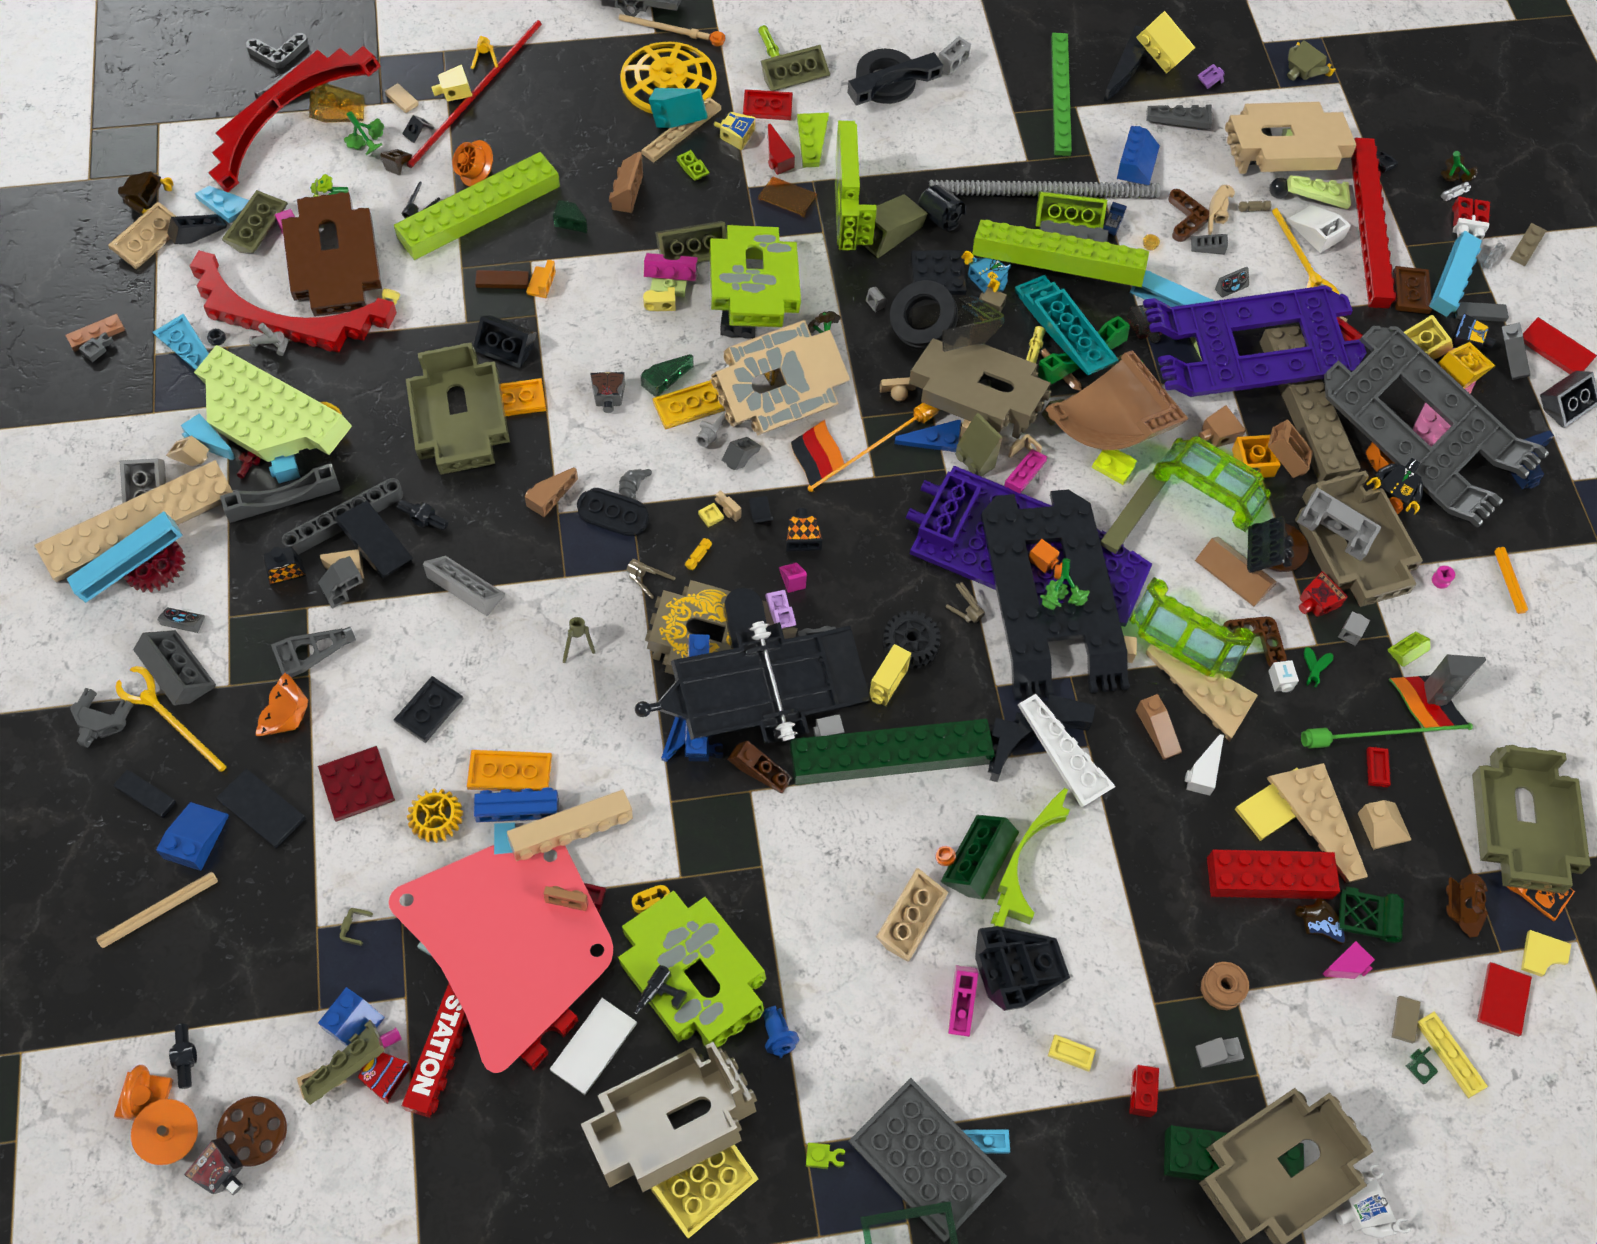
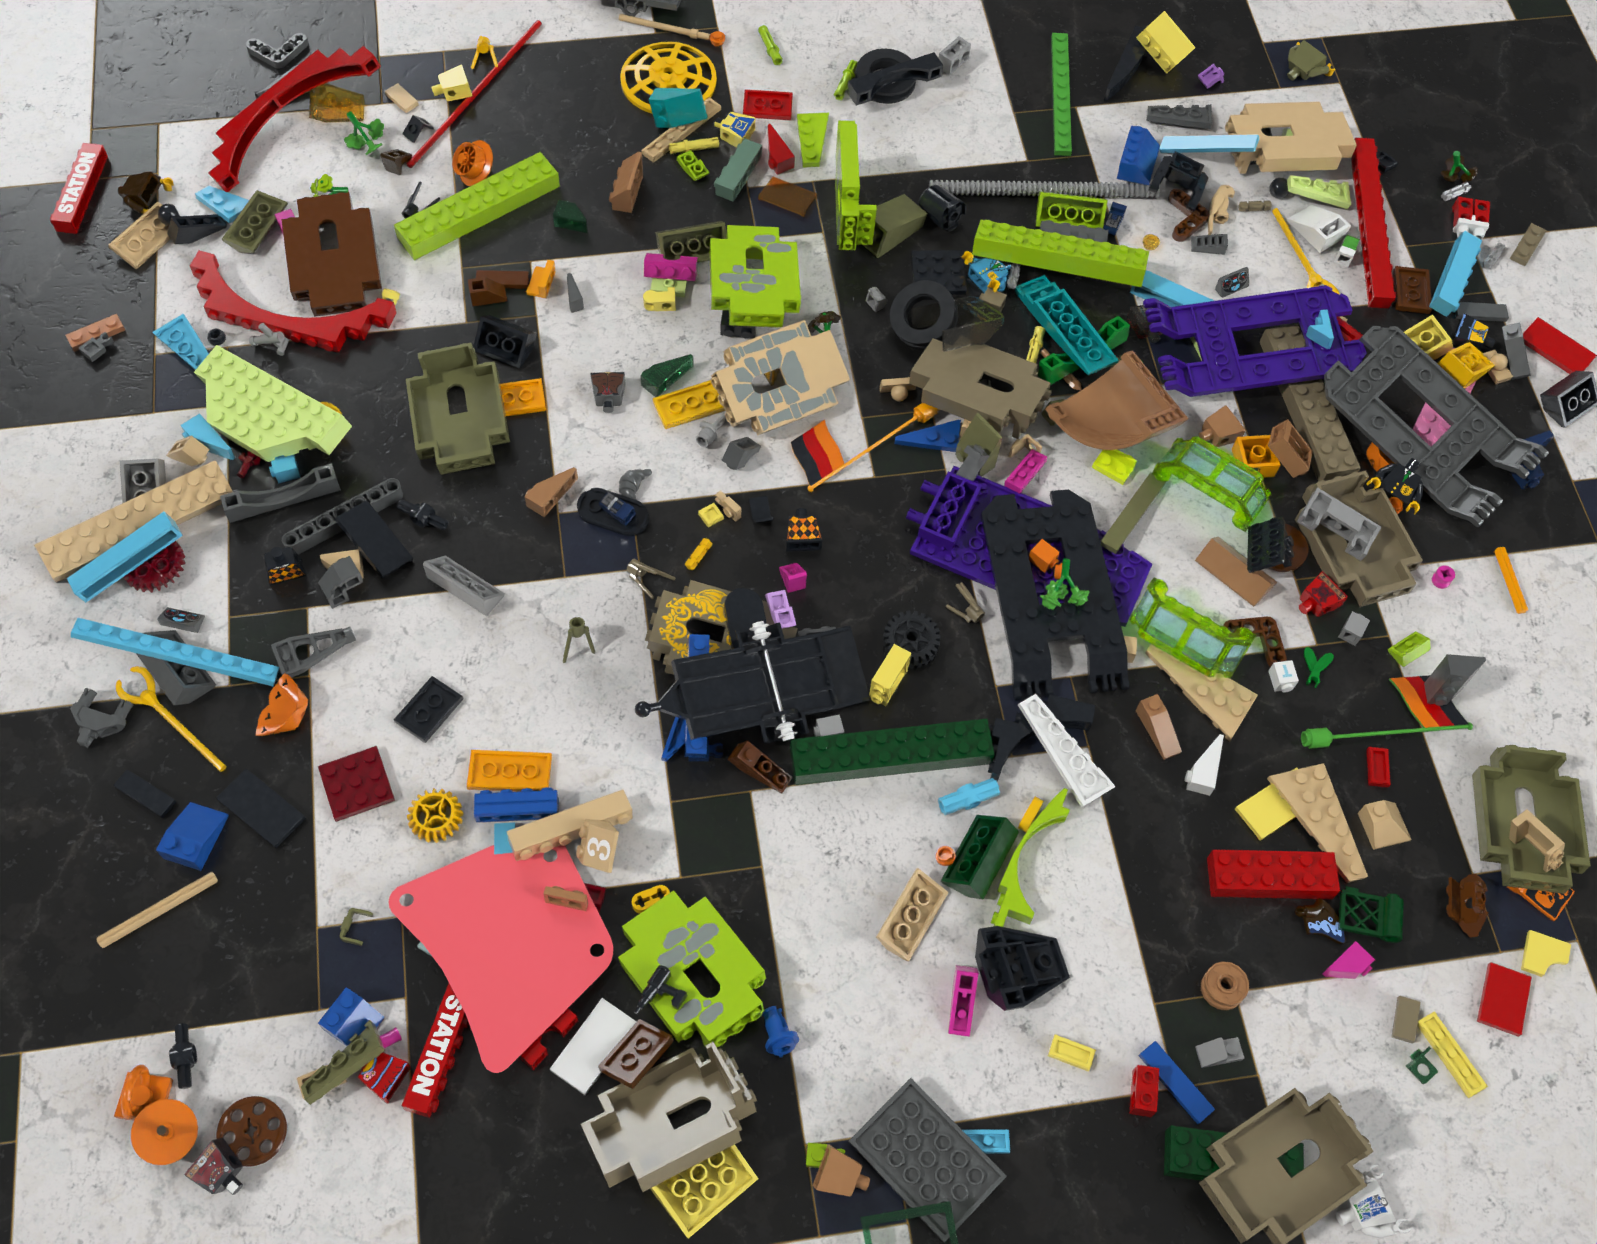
olive slope [761,45,830,91] -> none
none -> brick [50,143,108,234]
none -> medium azure plate [71,618,279,686]
none -> black piece [158,203,180,226]
none -> reddish brown slope [468,277,507,306]
none -> dark grey slope [567,273,584,313]
none -> tan slope [576,819,619,873]
none -> dark blue leg [598,492,636,527]
none -> plate [598,1019,674,1089]
none -> light yellow pin [669,137,719,154]
none -> sand green brick [714,138,762,202]
none -> medium nougat torso [812,1145,870,1196]
none -> lime axle [834,60,858,100]
none -> medium azure piece [938,778,1000,815]
none -> dark grey bracket [956,444,990,481]
none -> light grey axle [1007,263,1021,289]
none -> yellow beam [1018,796,1044,833]
none -> blue tile [1138,1041,1215,1124]
none -> black plate [1148,151,1209,212]
none -> medium azure tile [1159,135,1259,153]
none -> medium azure slope [1306,309,1334,349]
none -> leg [1334,235,1360,267]
none -> tan tile [1482,350,1513,384]
none -> tan panel [1509,809,1565,873]

